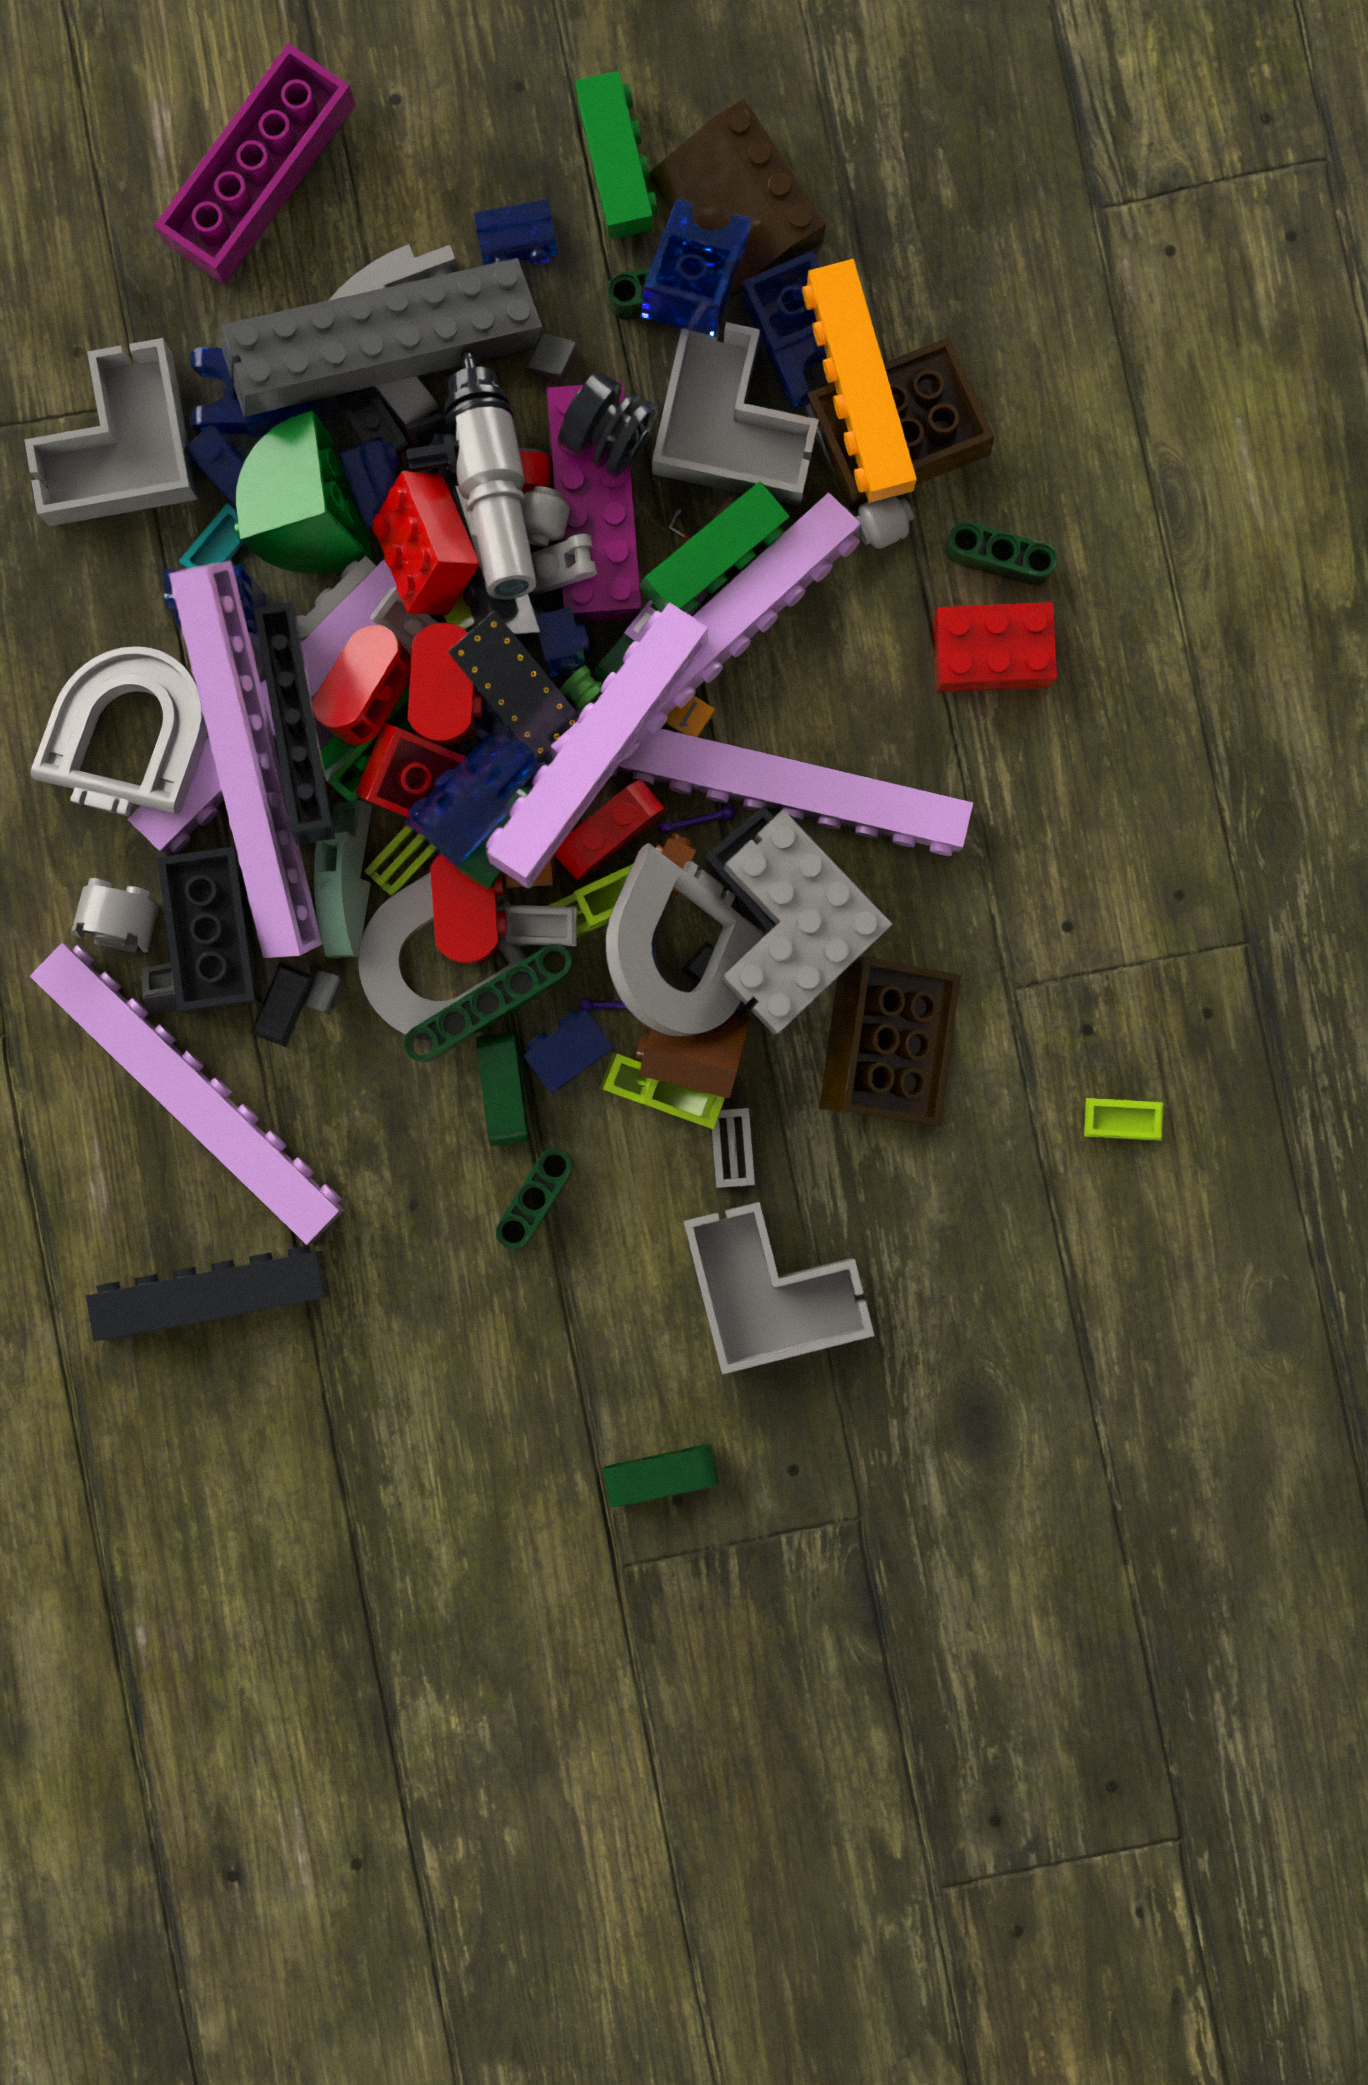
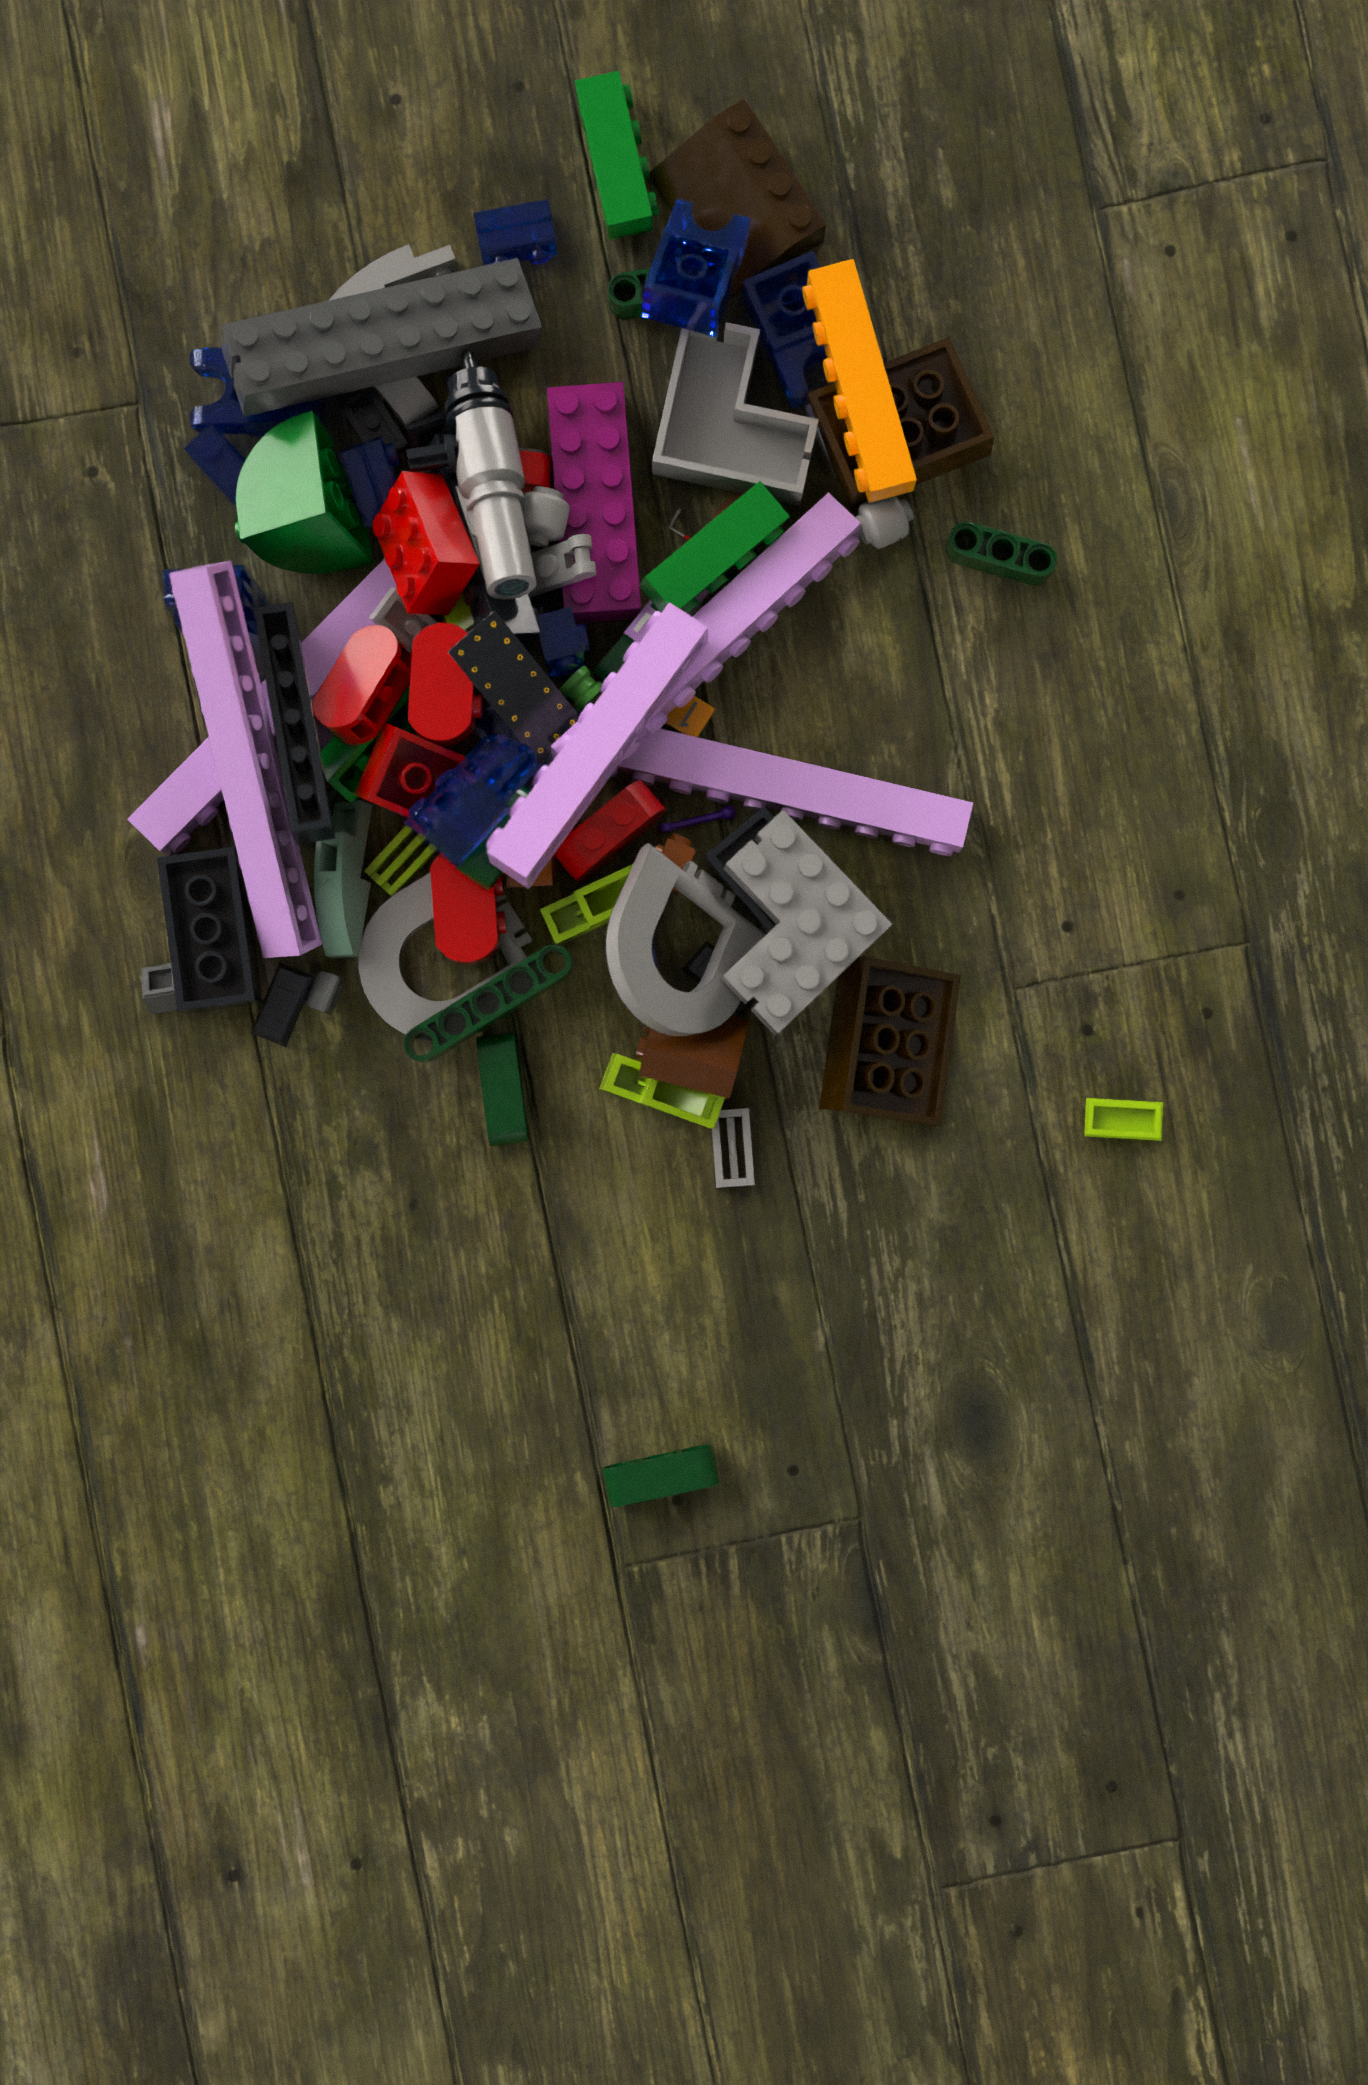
light grey piece [24,338,198,526] -> none
lavender brick [30,943,345,1245] -> none
piece [31,647,208,817] -> none
light grey brick [71,878,159,953] -> none
black brick [86,1245,330,1342] -> none
magenta brick [154,43,356,286] -> none
teal tile [179,504,243,569] -> none
light grey plate [297,556,377,643] -> none
dark green beam [496,1148,574,1249] -> none
light grey tile [505,905,576,946] -> none
clear blue brick [523,1009,614,1094] -> none
dark grey slope [528,334,578,384] -> none
black wheel [557,371,657,478] -> none
dark purple hinge [578,997,628,1012] -> none
light grey piece [684,1202,875,1374] -> none
red brick [933,602,1057,693] -> none

